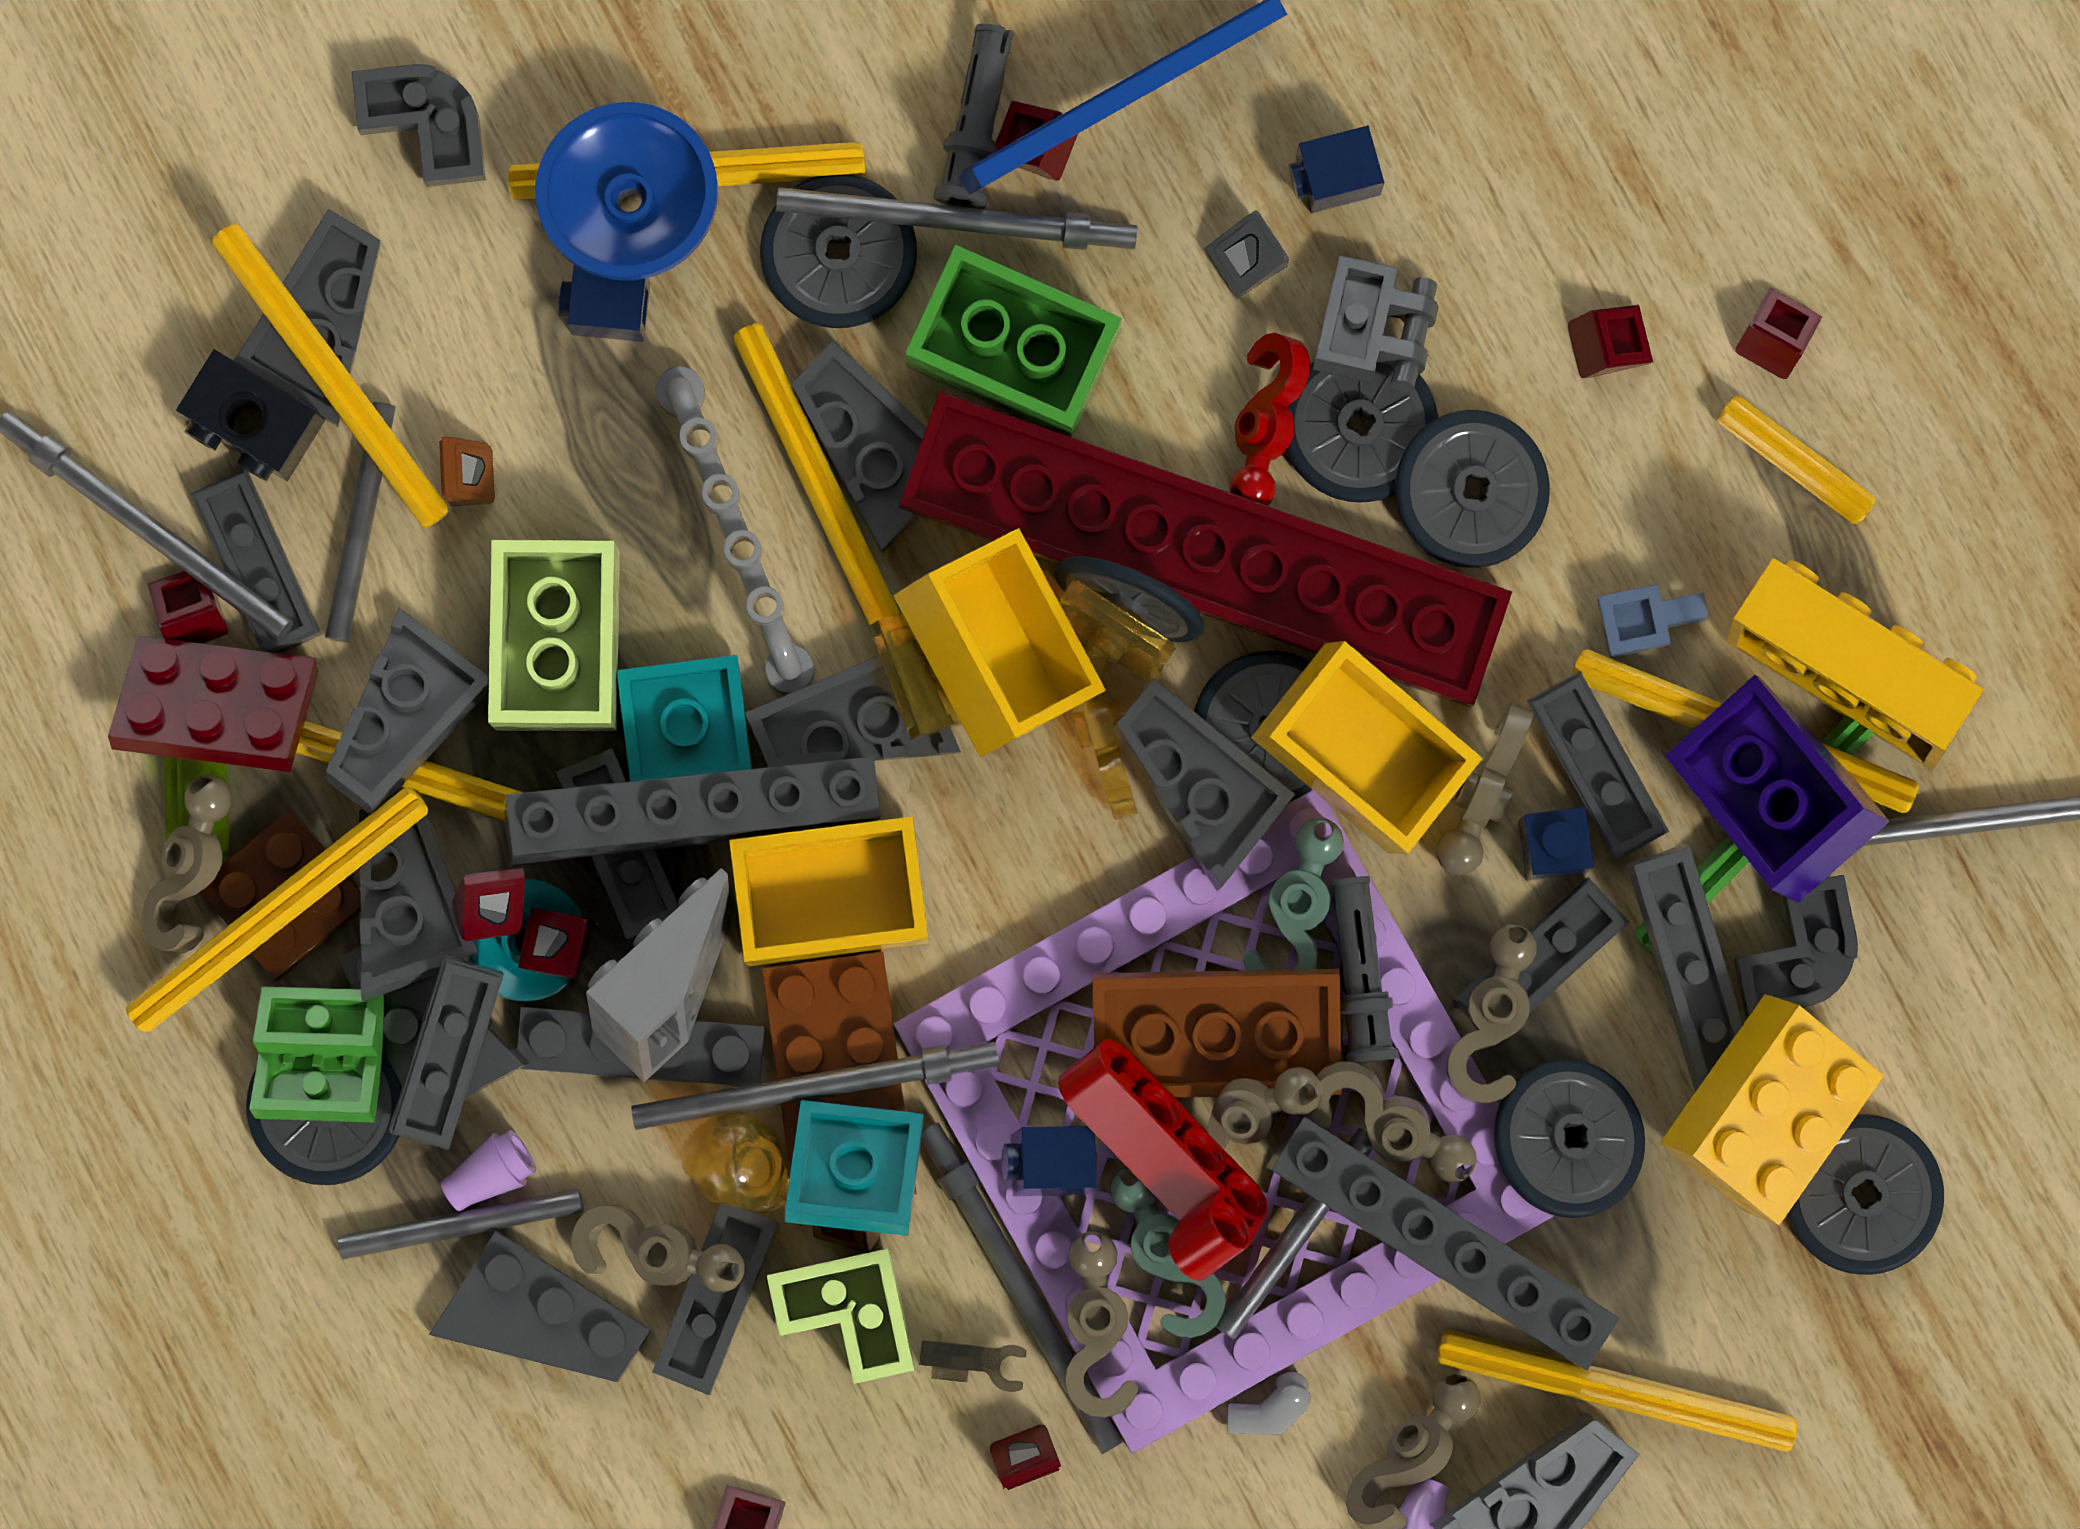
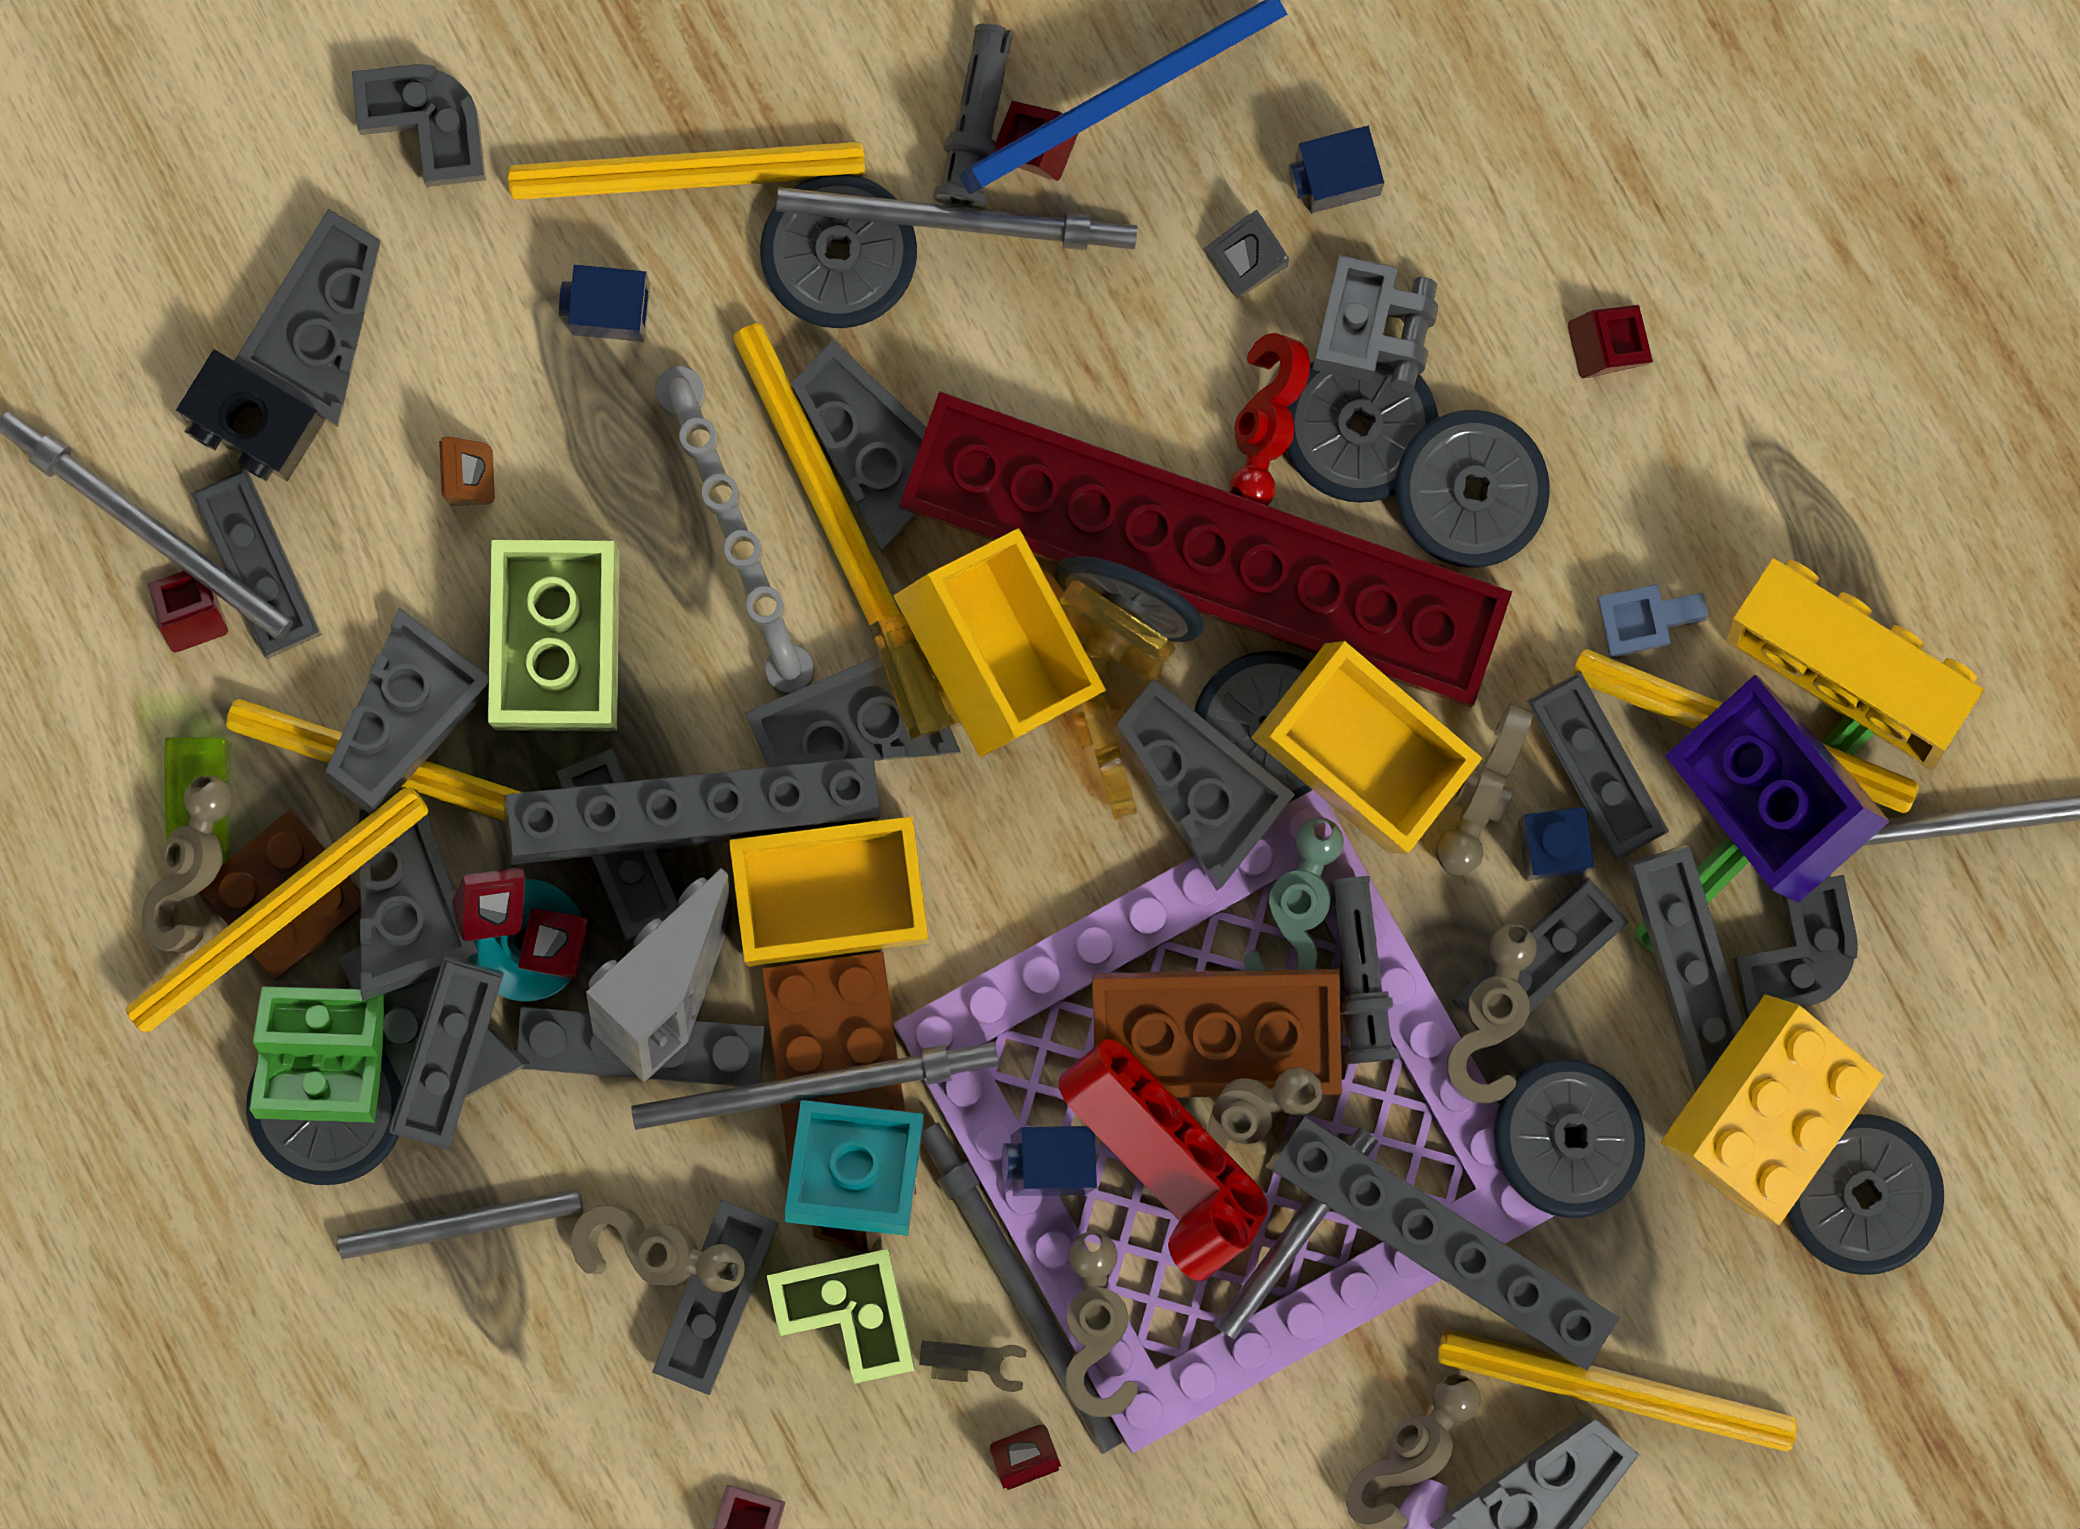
dark red plate [108,636,318,772] -> none
yellow axle [212,223,449,528] -> none
flat silver bar [325,402,396,642] -> none
dark grey wing [429,1231,652,1382] -> none
lavender cone [440,1130,536,1211] -> none
blue dish [535,102,718,280] -> none
teal plate [617,655,752,782] -> none
clear yellow hair [681,1112,789,1213] -> none
bright green brick [905,244,1122,438] -> none
sand green piece [1110,1166,1226,1338] -> none
light grey arm [1227,1372,1311,1435] -> none
dark tan piece [1311,1061,1477,1183] -> none
yellow axle [1717,395,1876,524] -> none
dark red slope [1735,287,1823,379] -> none

